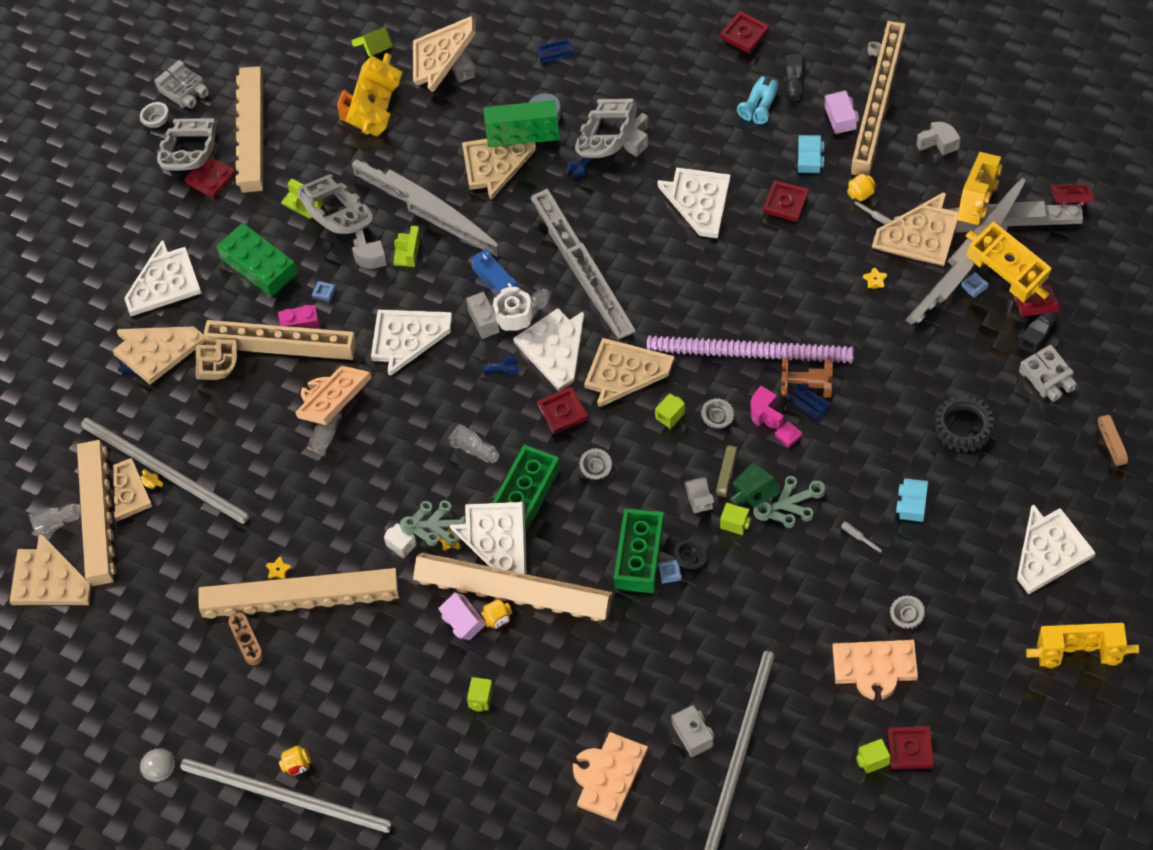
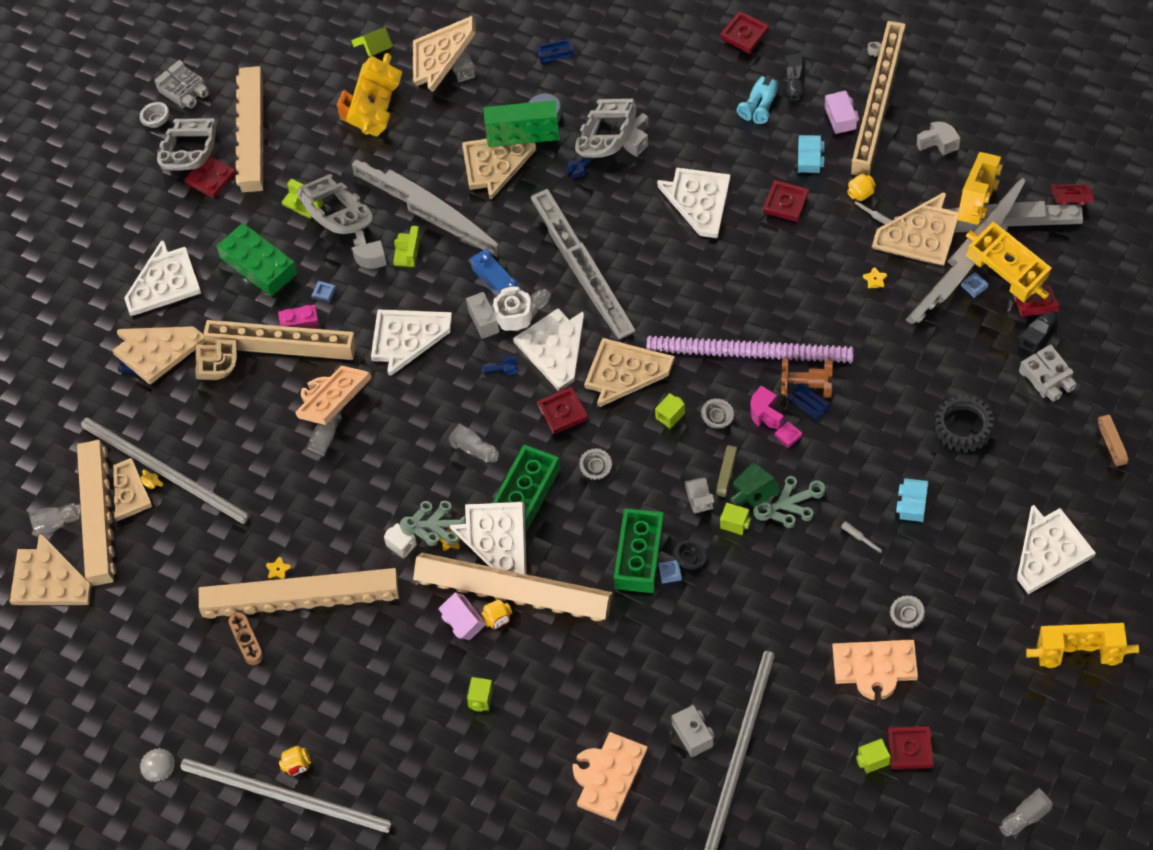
none -> clear piece [1000,788,1052,837]

